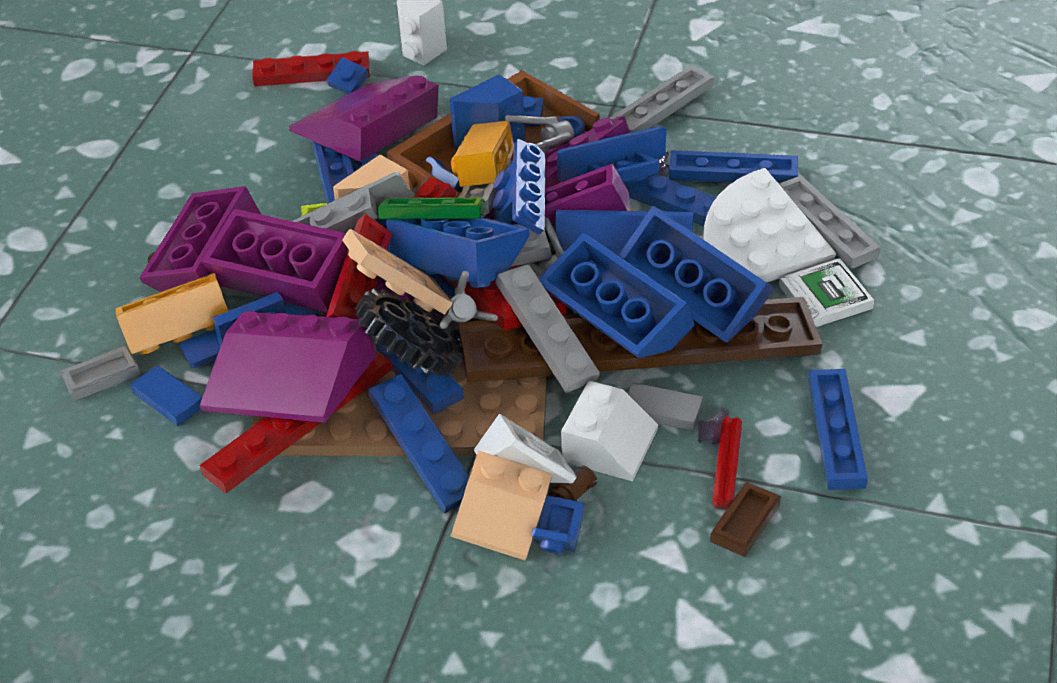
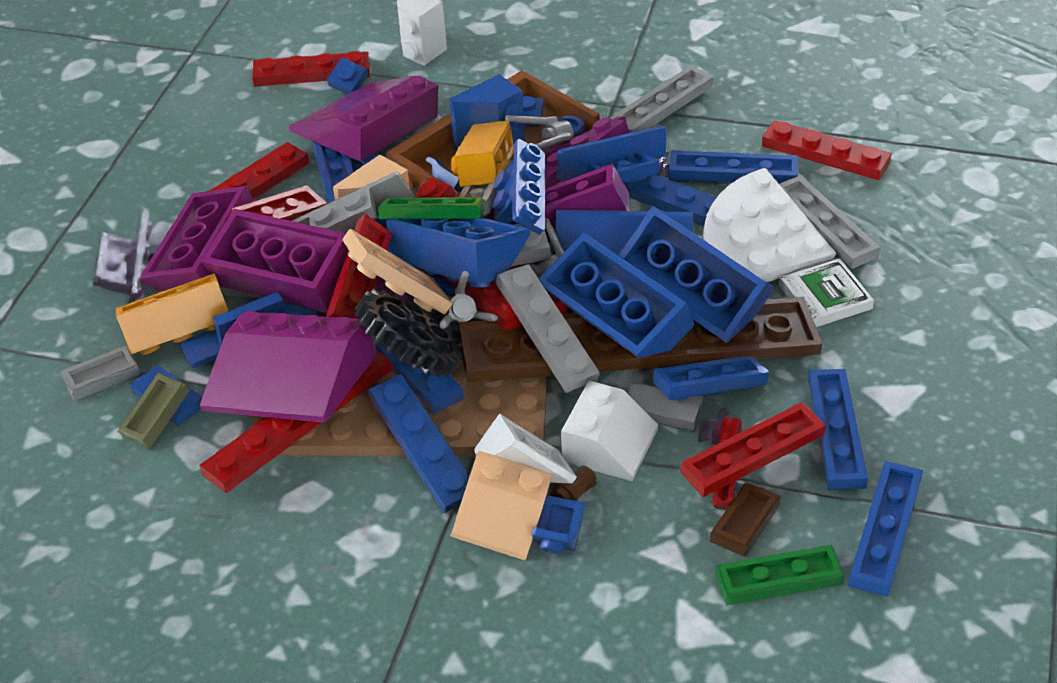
none -> bracket [92,208,153,305]
none -> olive tile [117,372,190,450]
none -> red plate [209,142,309,199]
none -> plate [229,185,327,221]
none -> blue plate [653,356,769,400]
none -> red plate [680,402,826,497]
none -> green tile [716,545,845,605]
none -> red plate [762,120,892,180]
none -> blue plate [848,461,923,597]

